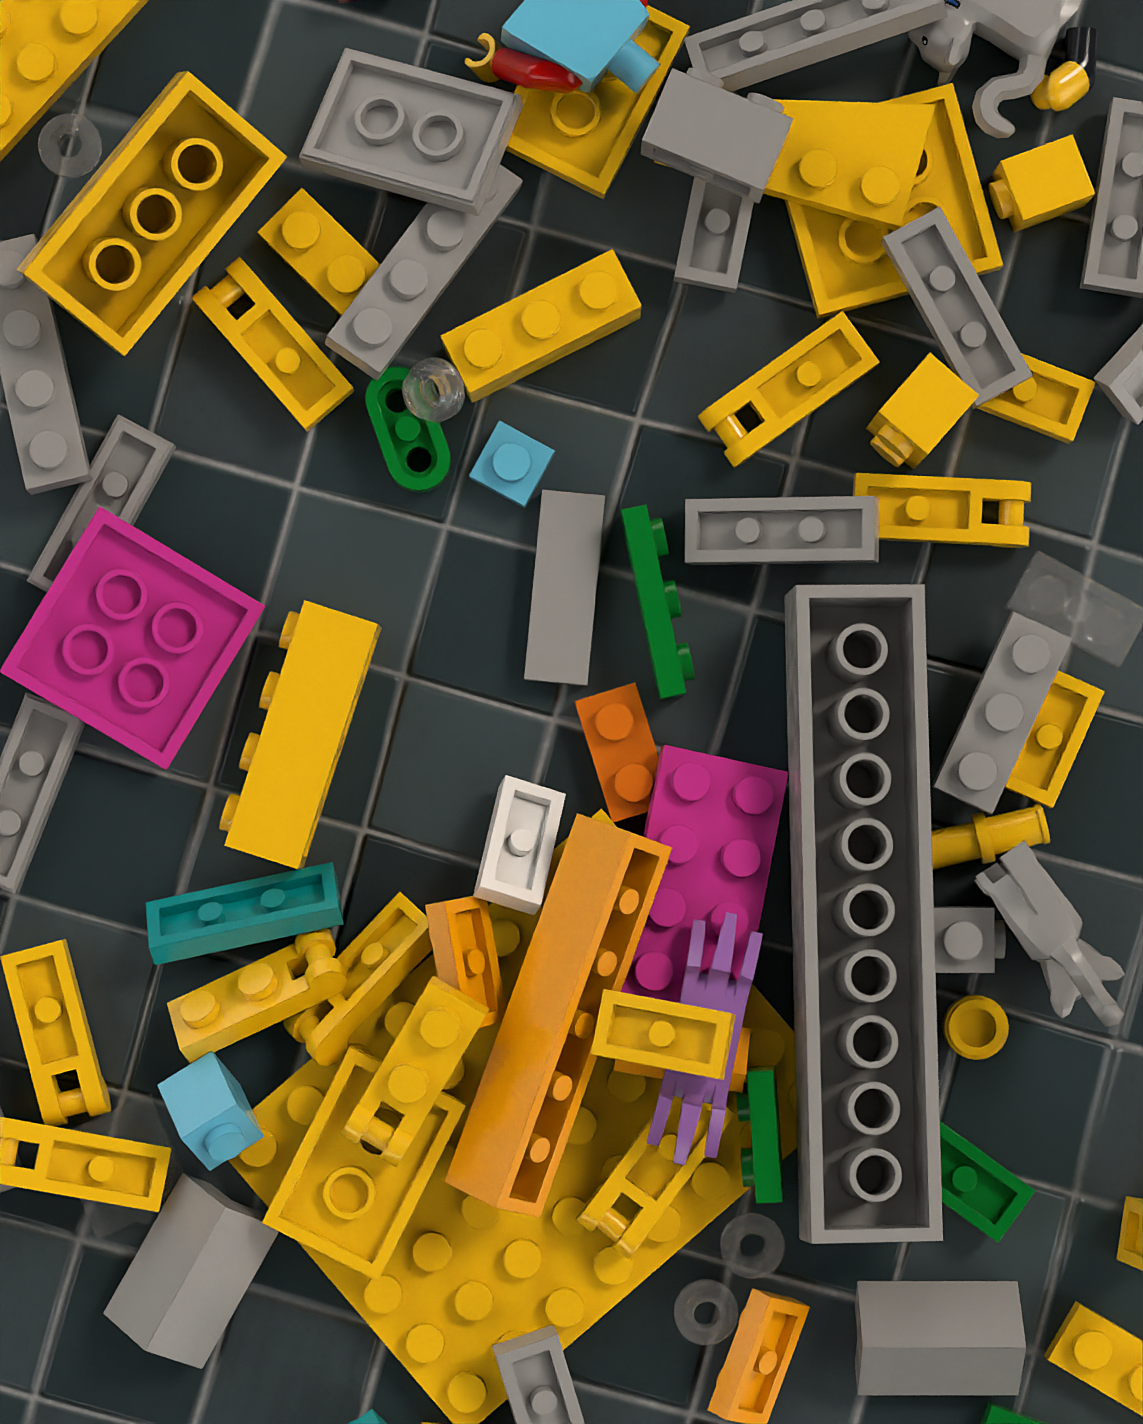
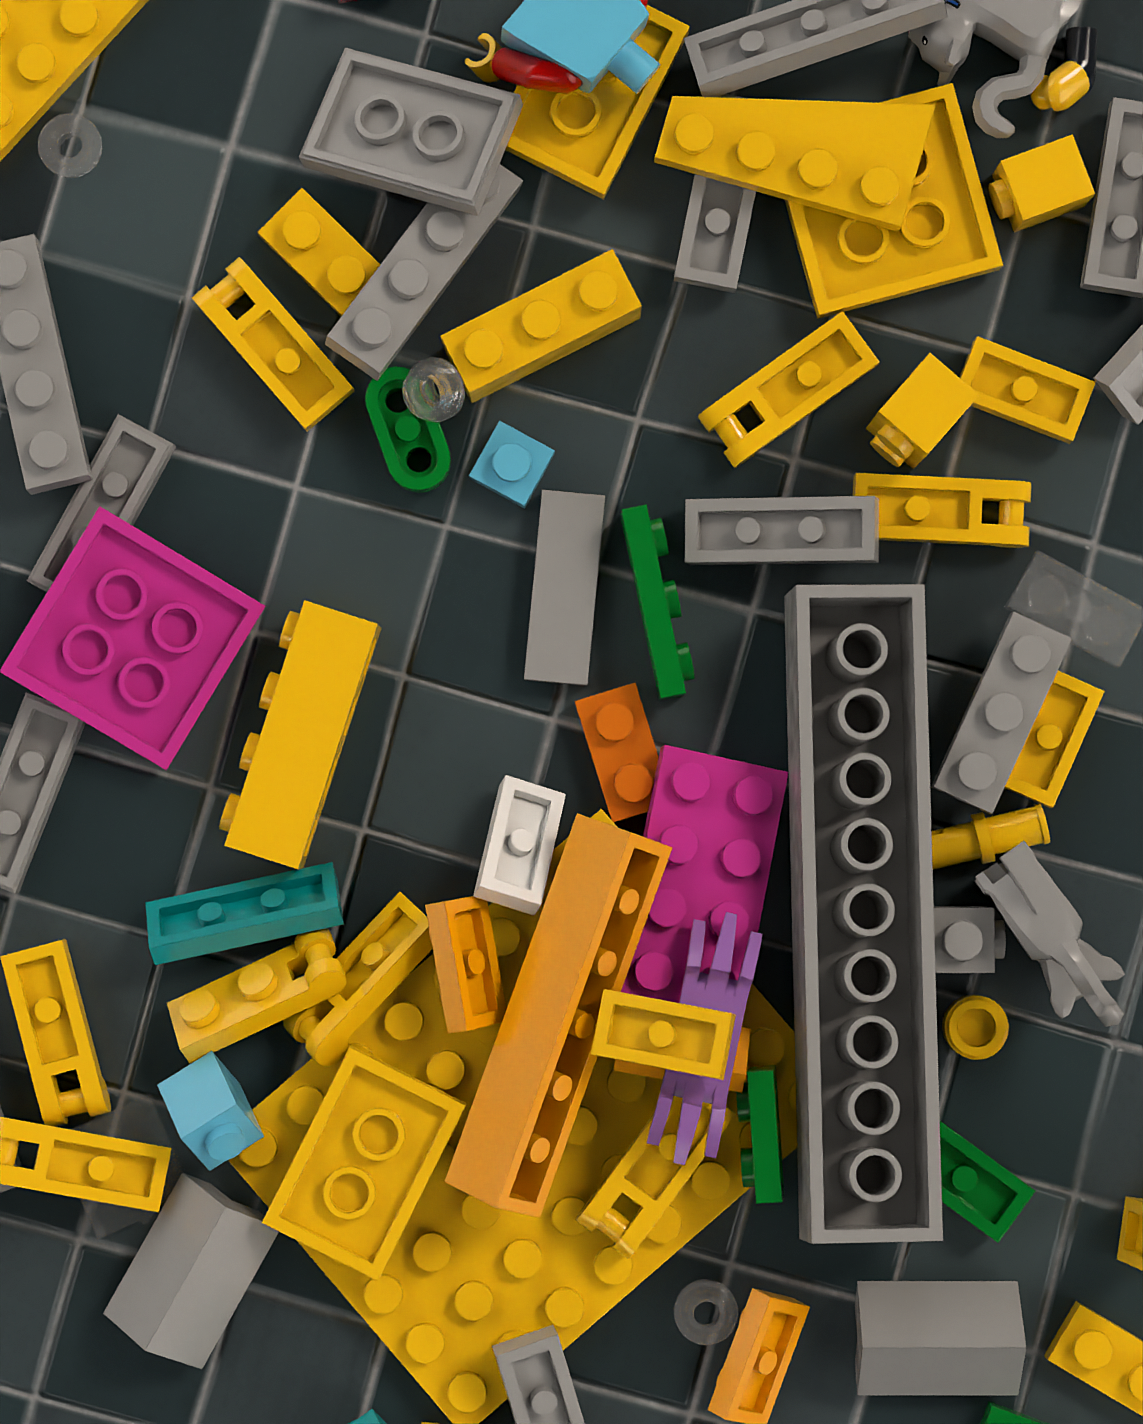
yellow brick [16,71,287,356] -> none
yellow plate [340,976,489,1167] -> none
light grey brick [641,68,793,203] -> none
clear plate [720,1213,785,1279] -> none
light grey plate [881,207,1033,409] -> none

